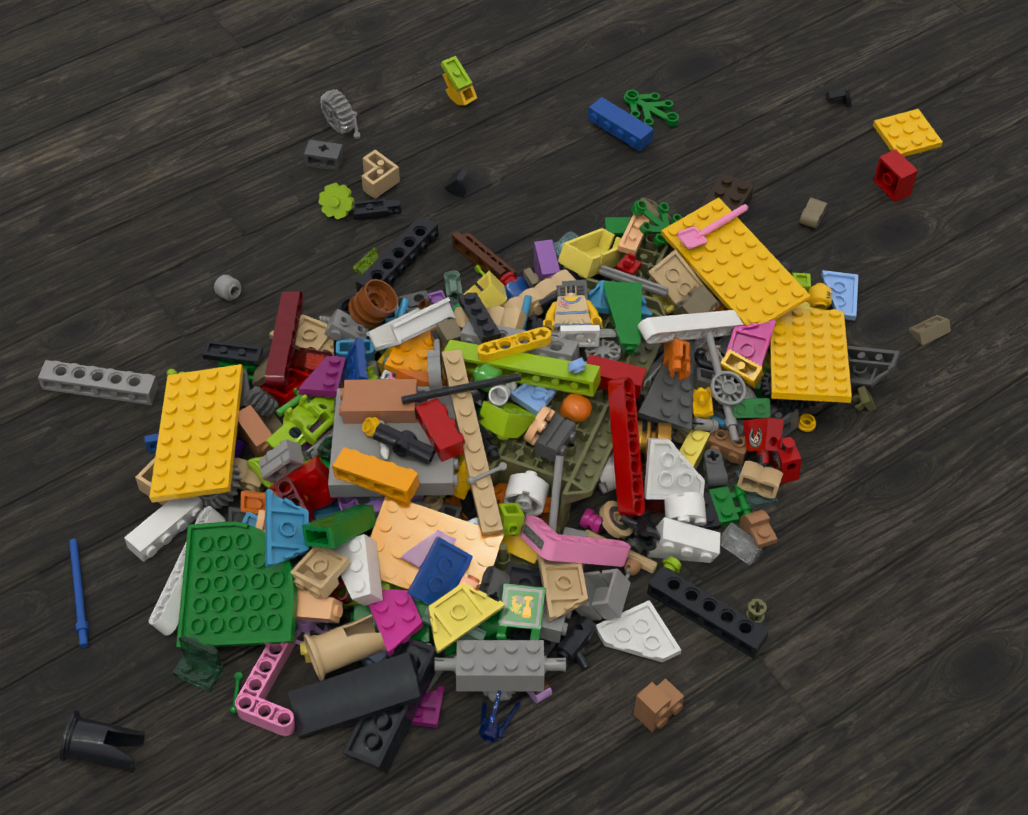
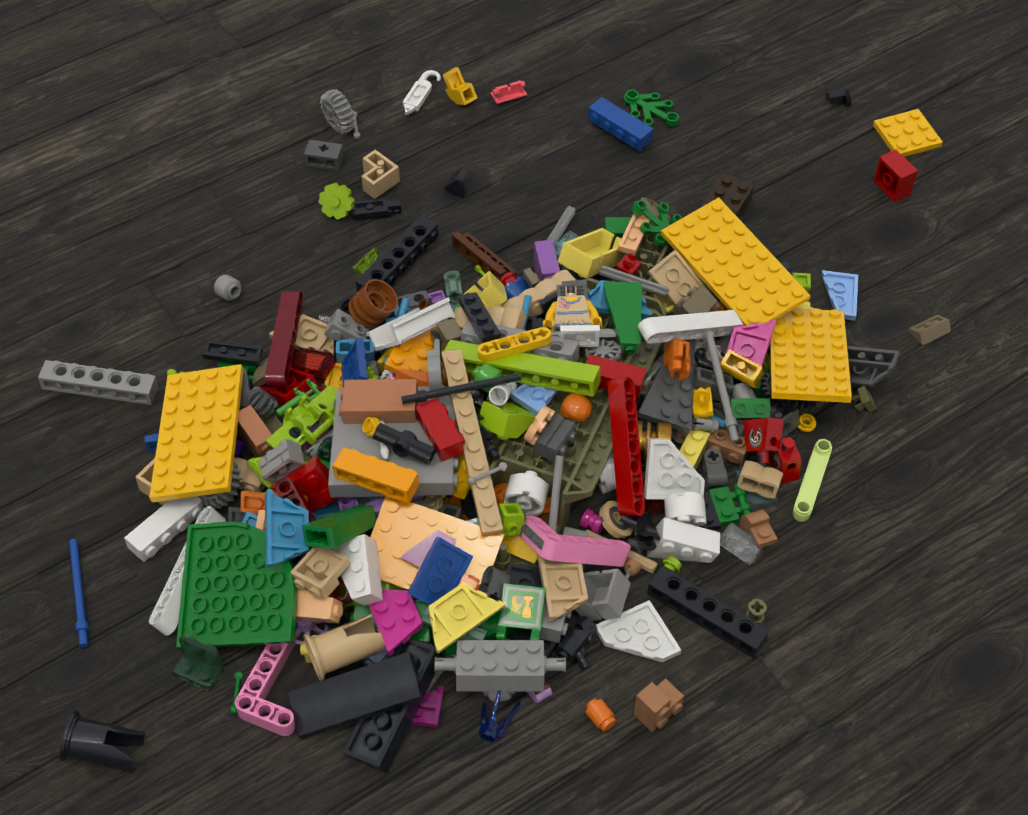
magenta wing [298,356,346,397] -> none
lime plate [440,56,472,92] -> none
light blue plate [568,357,587,374] -> none
bright pink piece [677,204,748,249] -> none
light grey wheel [710,371,746,407] -> none
dark tan axle [799,197,828,229] -> none
yellow head [808,283,832,310] -> none
none -> white plate [403,70,441,115]
none -> coral hinge [491,80,527,104]
none -> light grey axle [547,206,575,247]
none -> orange brick [585,698,617,732]
none -> yellowish green piece [793,439,832,522]

